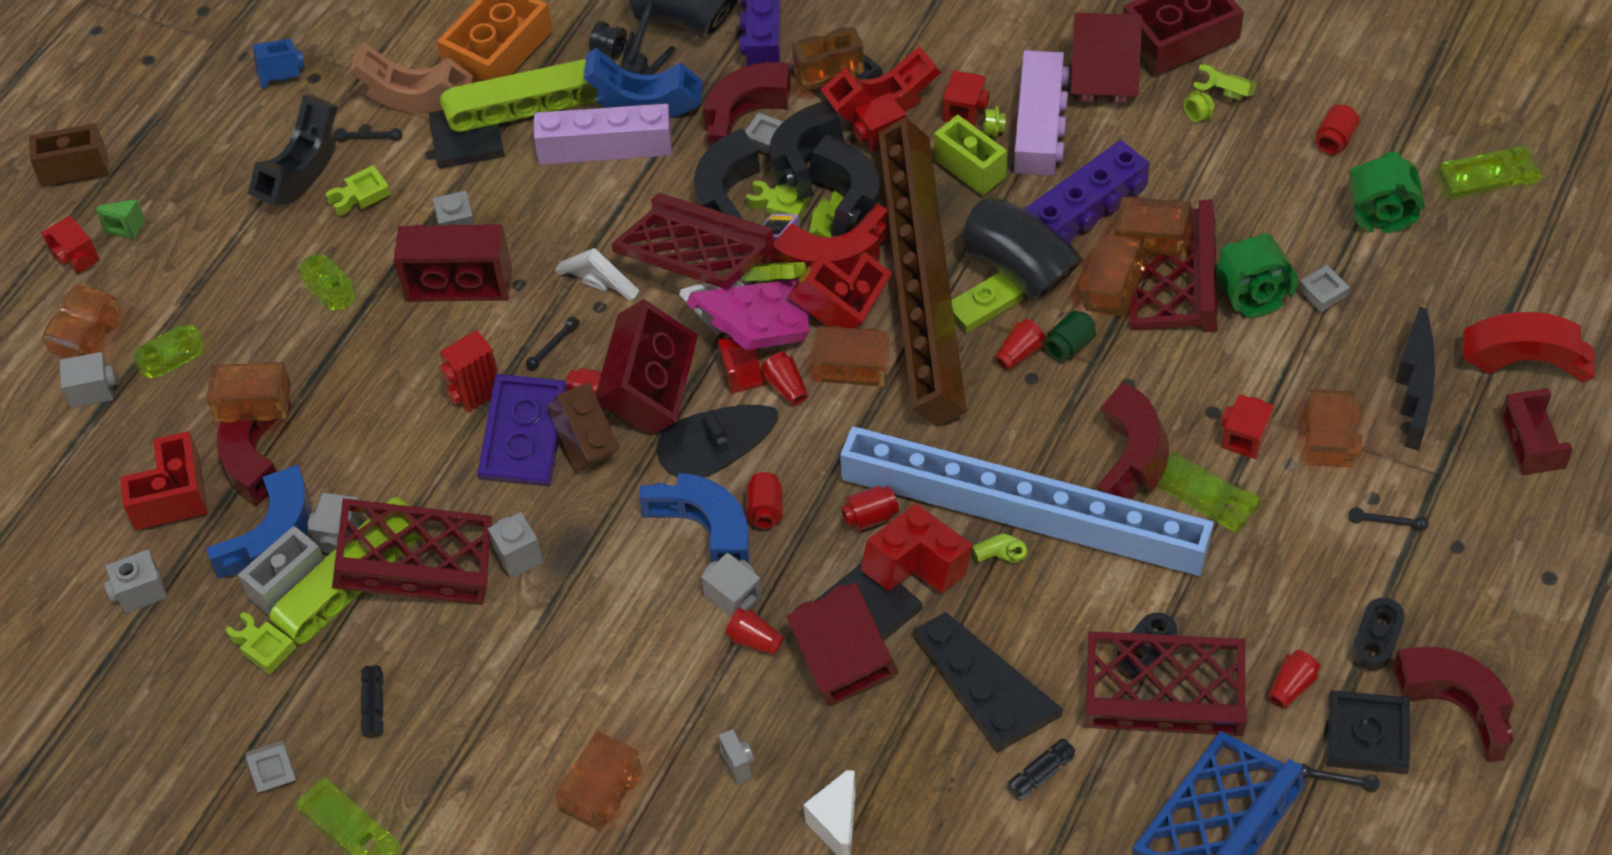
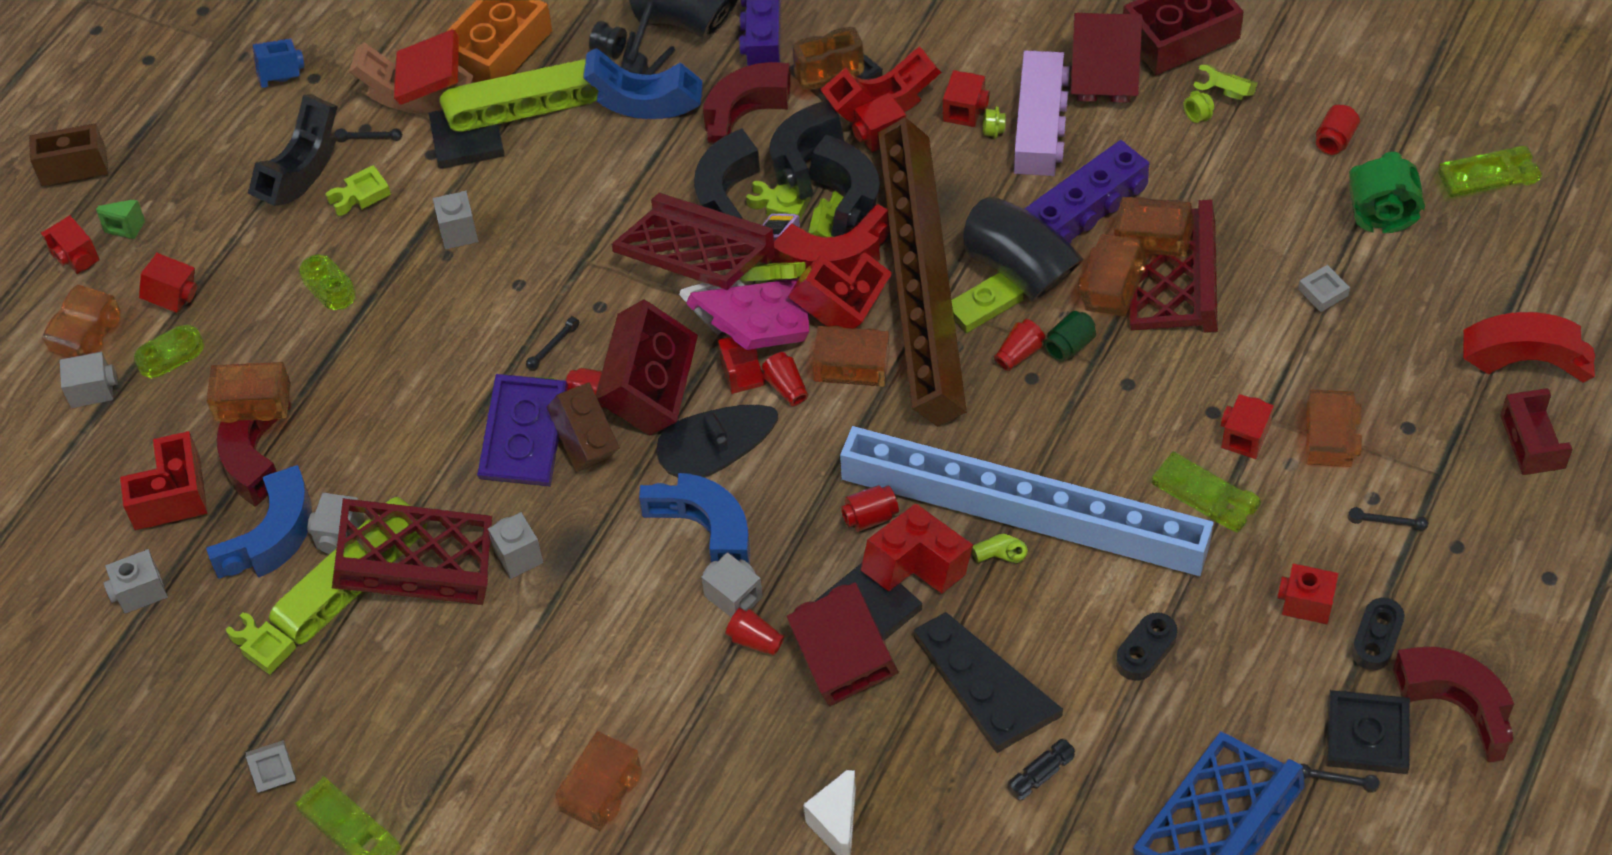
light grey brick [238,526,324,616] -> none
black axle [361,665,383,738] -> none
dark red brick [394,224,512,302] -> none
red brick [439,330,499,413] -> none
lavender brick [534,104,672,165] -> none
white tile [554,248,639,301] -> none
light grey plate [718,729,754,785] -> none
light grey plate [745,112,783,154] -> none
red brick [746,472,783,529] -> none
lime brick [934,115,1007,196] -> none
dark red fence [1085,631,1247,736] -> none
dark red arch [1096,382,1169,500] -> none
green brick [1215,233,1299,318] -> none
red cone [1267,649,1321,709] -> none
black slope [1396,307,1435,451] -> none
none -> red brick [139,253,197,313]
none -> red tile [394,29,459,105]
none -> red brick [1277,563,1339,625]

